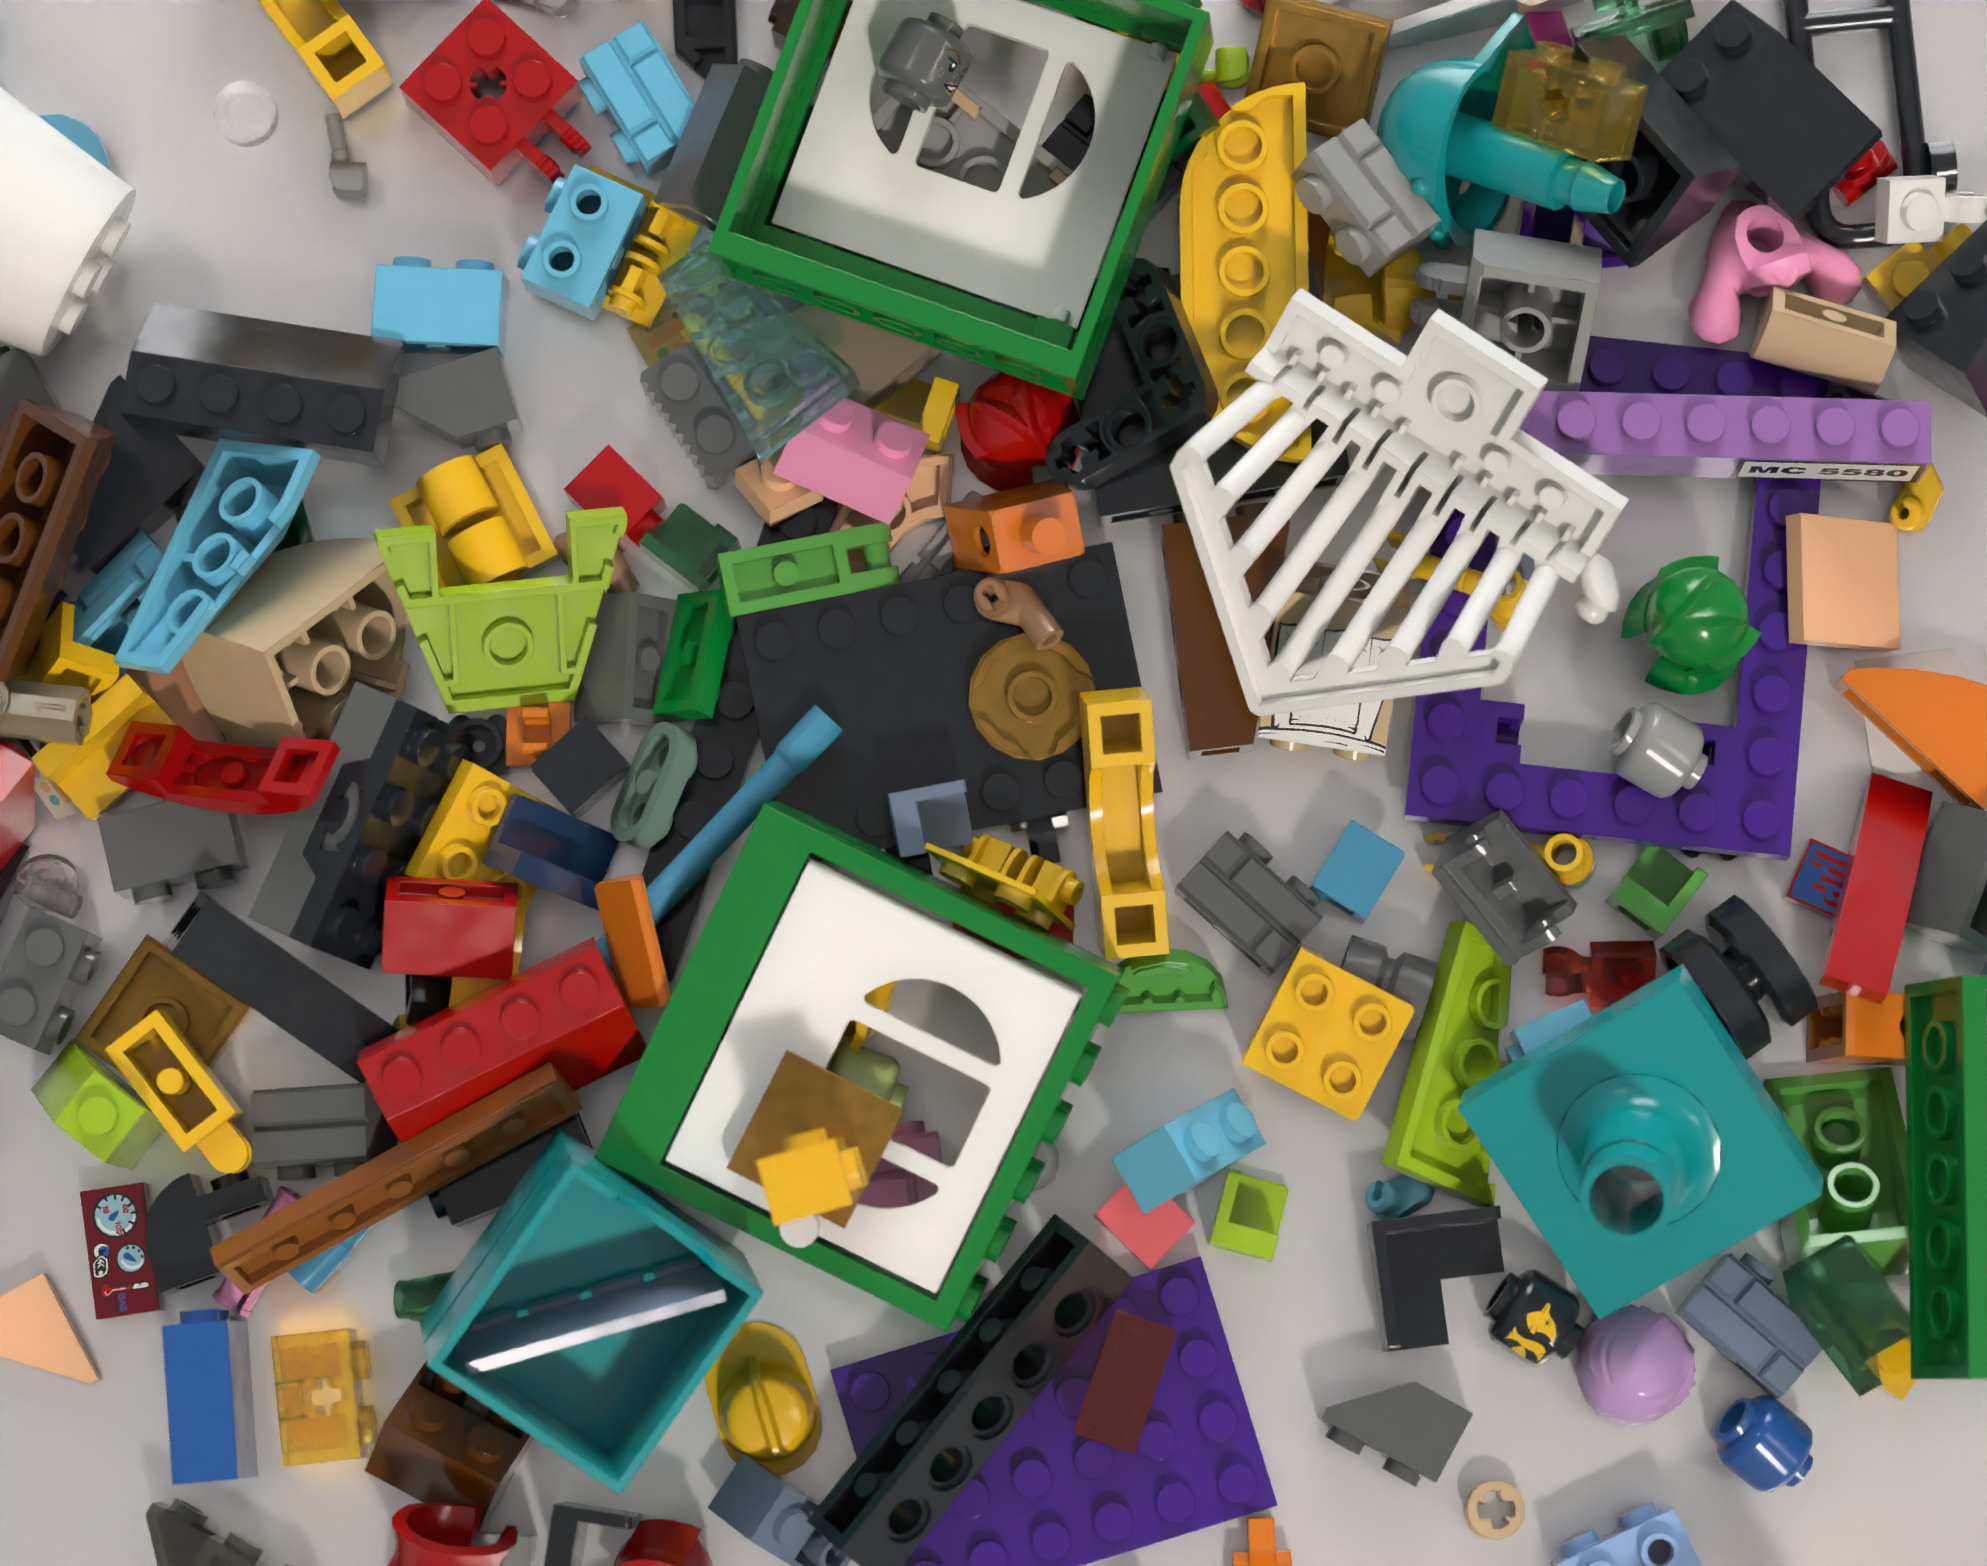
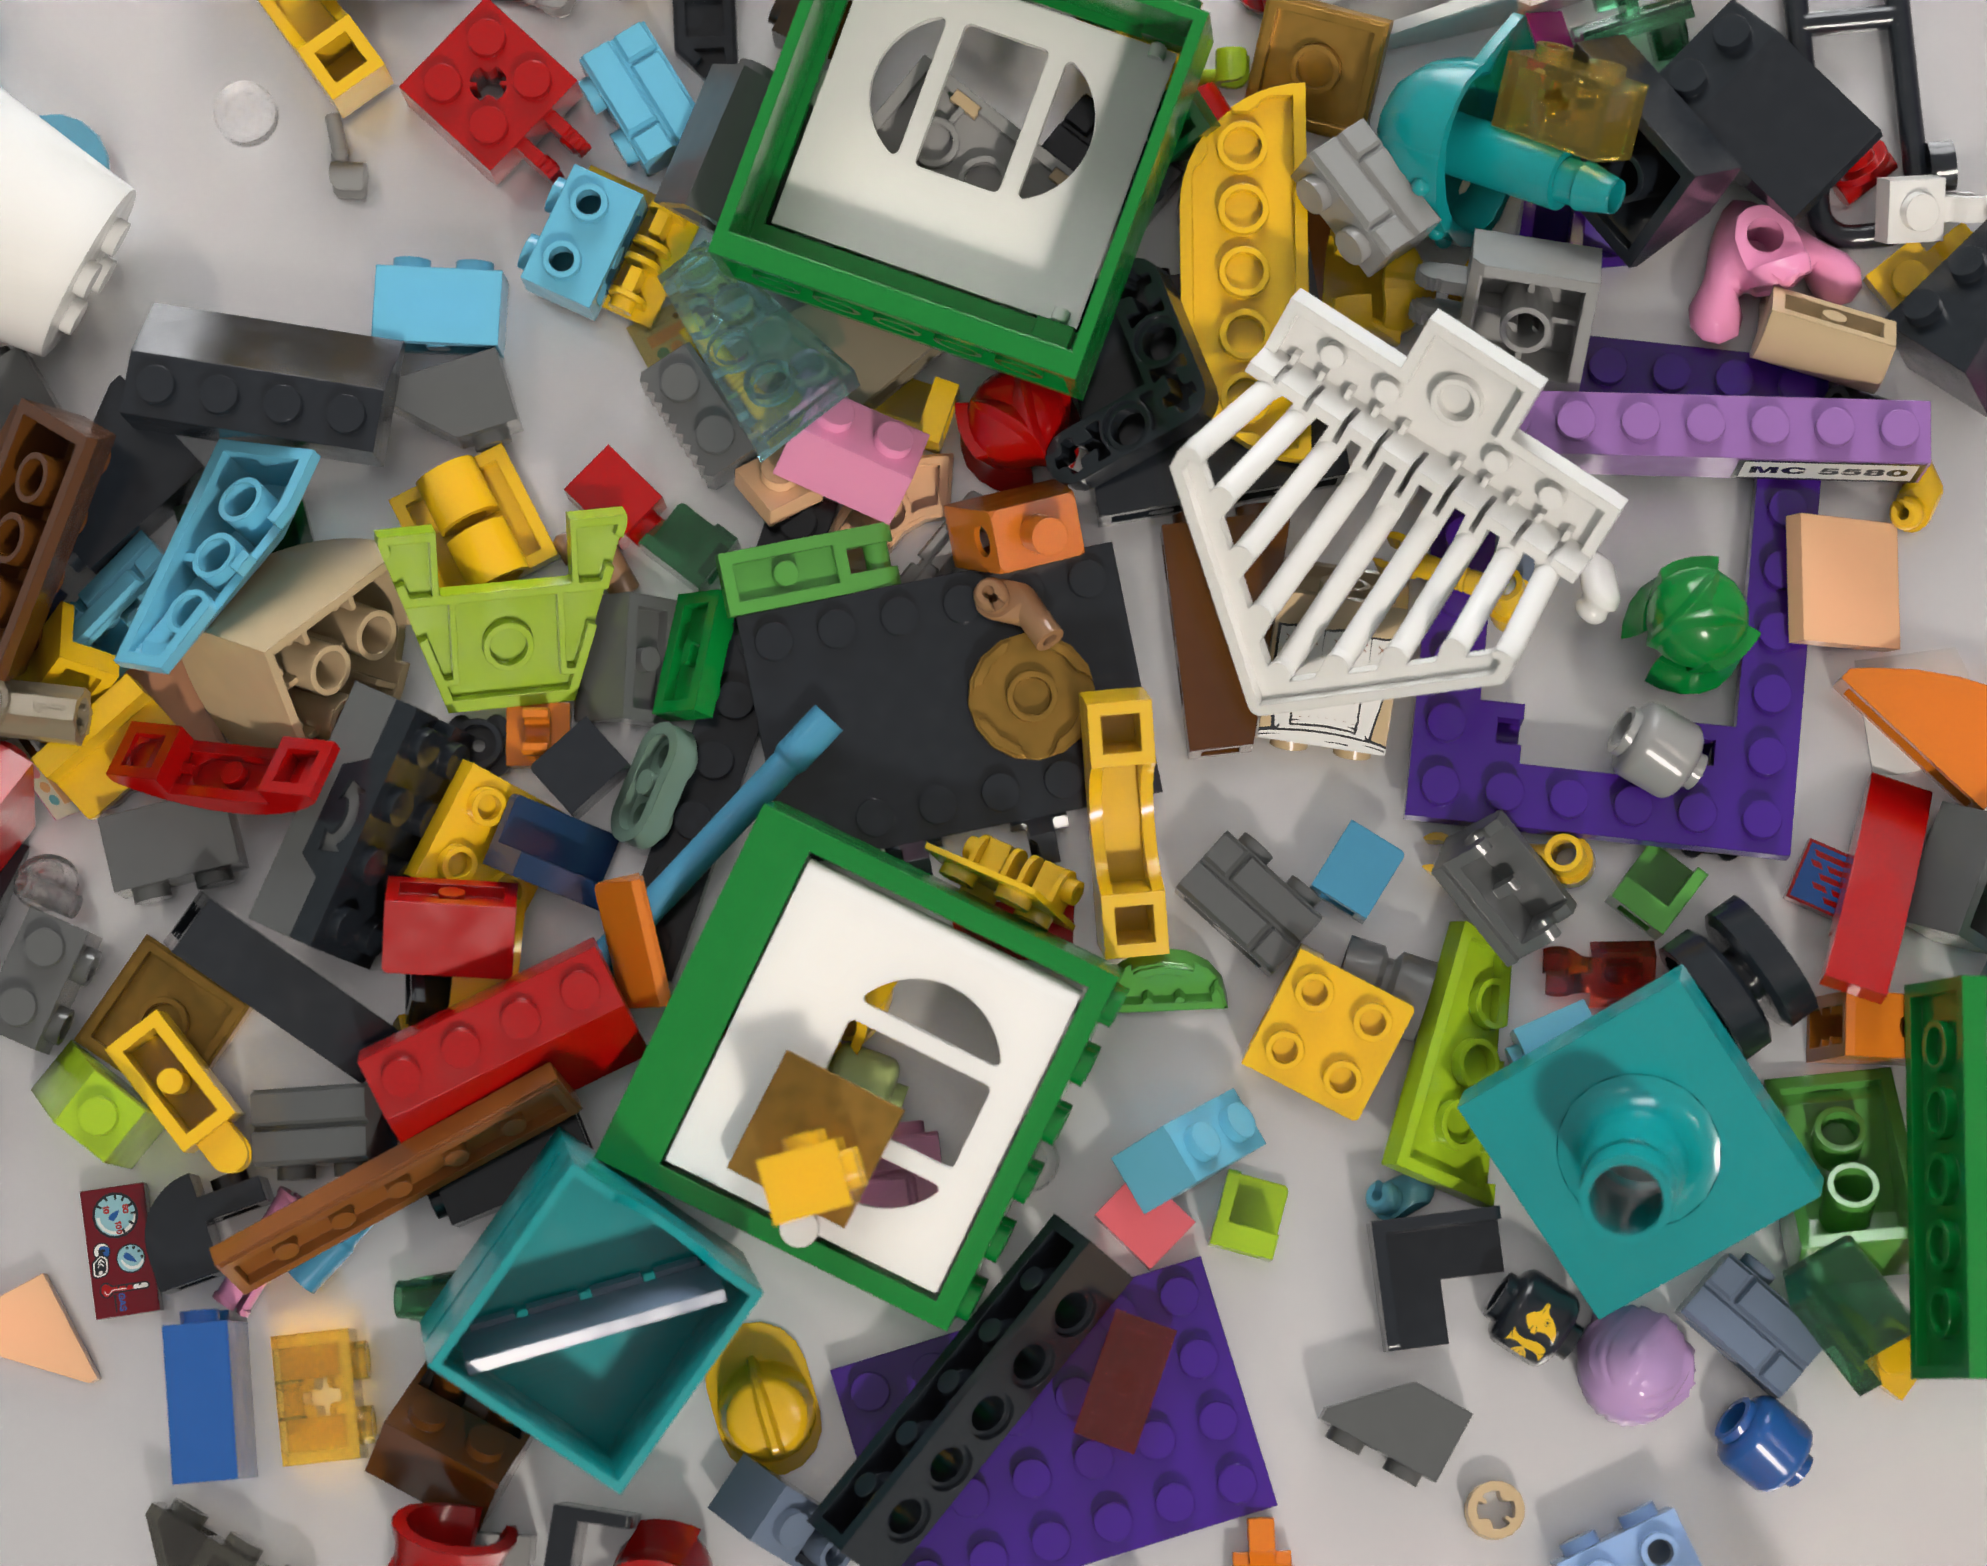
dark grey head [877,12,973,113] -> none
sand blue panel [886,779,973,858] -> none

